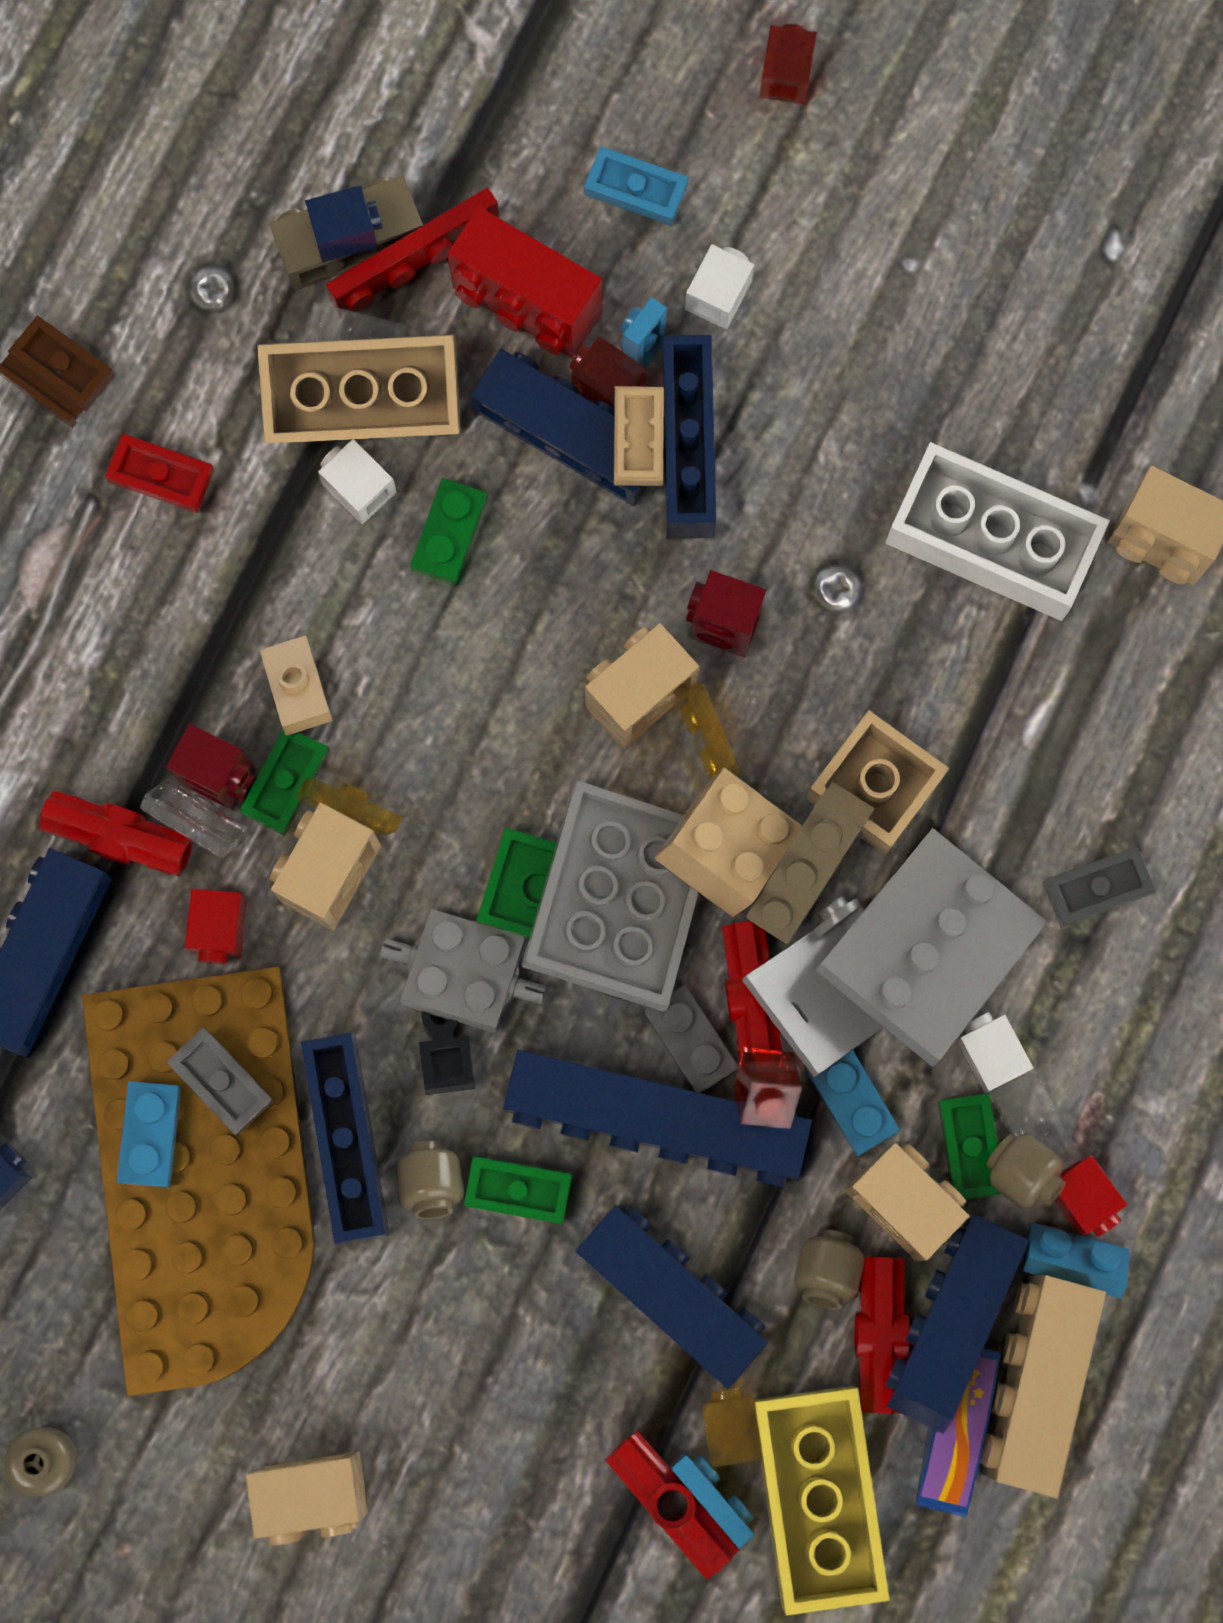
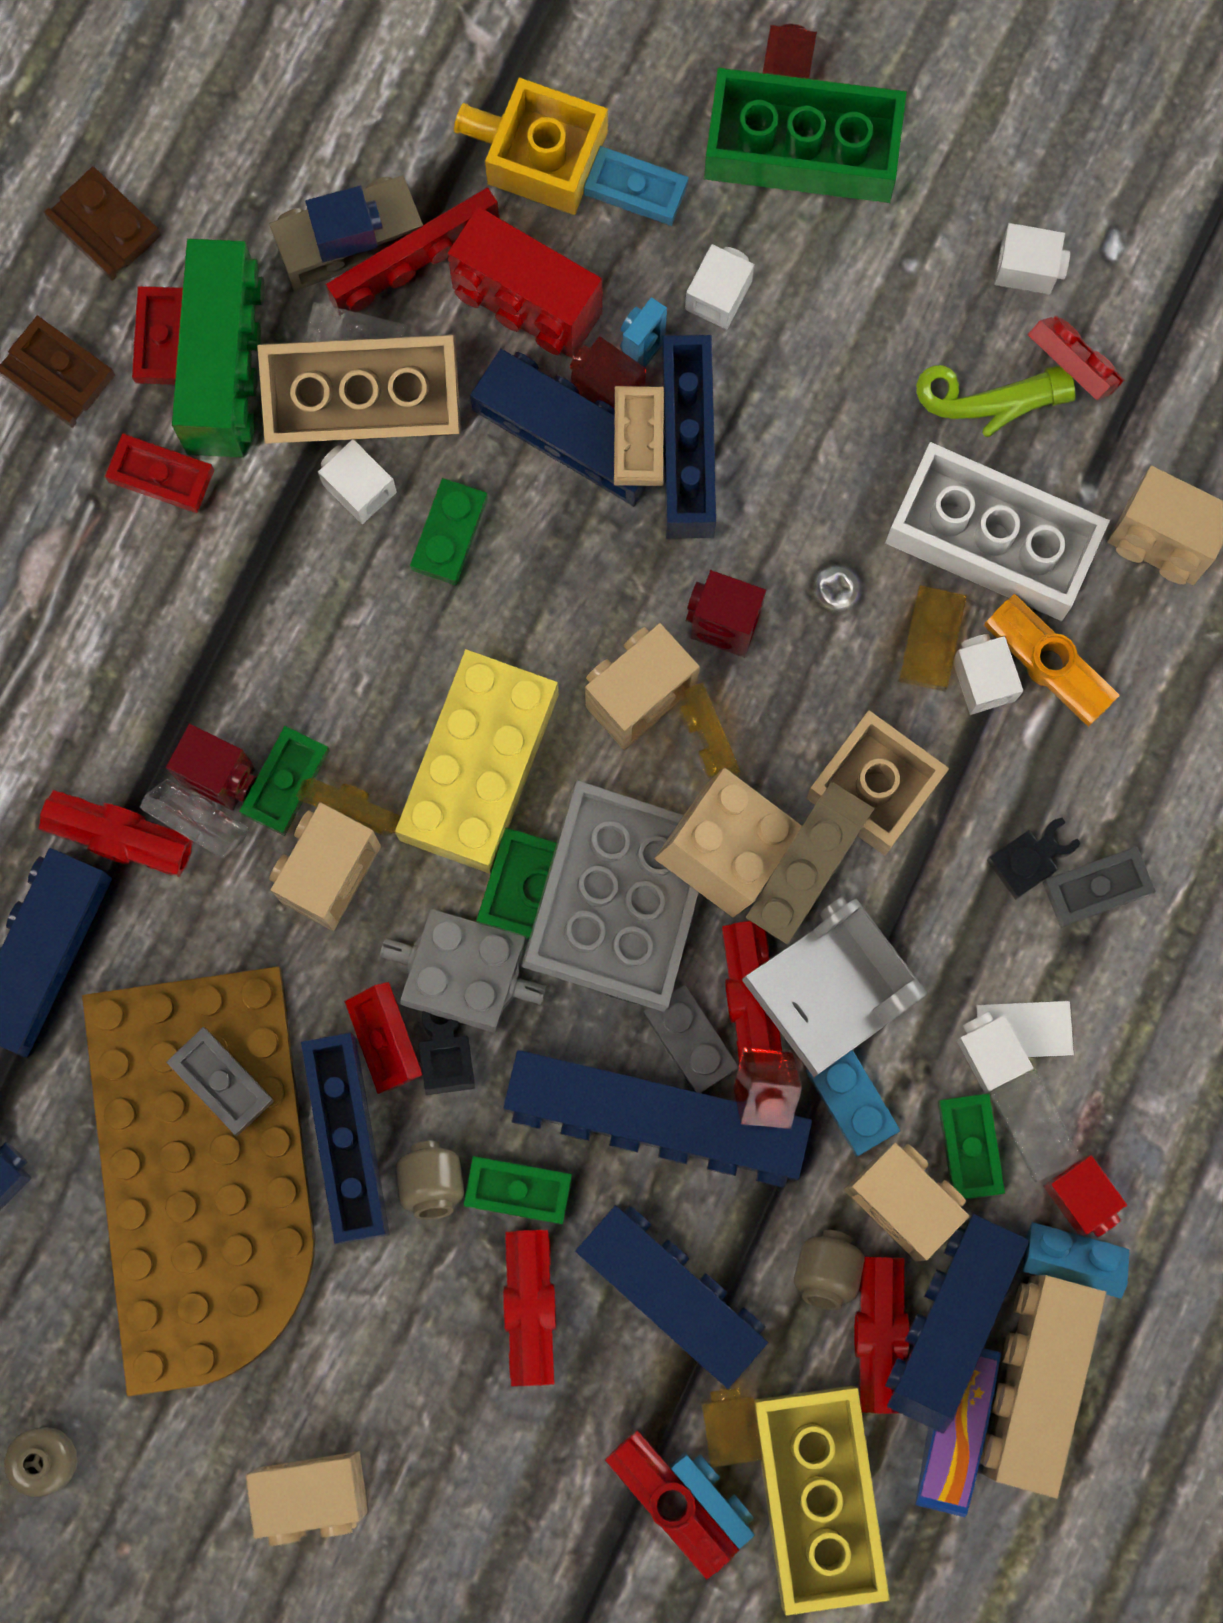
dark azure plate [117,1081,182,1188] -> none
red brick [185,889,247,965] -> none
tan plate [260,635,333,736] -> none
light grey plate [815,828,1048,1067] -> none
dark tan head [987,1134,1066,1209] -> none
none -> reddish brown plate [44,166,161,281]
none -> red plate [132,286,183,385]
none -> green brick [172,238,265,458]
none -> red plate [344,982,423,1094]
none -> light yellow brick [395,649,559,874]
none -> yellow brick [454,77,608,215]
none -> red piece [503,1230,556,1387]
none -> green brick [704,68,907,203]
none -> clear yellow plate [898,585,967,692]
none -> lime plant [916,365,1076,437]
none -> white brick [952,634,1023,715]
none -> white sticker [976,1001,1074,1057]
none -> light orange piece [984,594,1120,727]
none -> black plate [987,818,1080,900]
none -> white brick [994,223,1070,295]
none -> red plate [1027,316,1125,400]

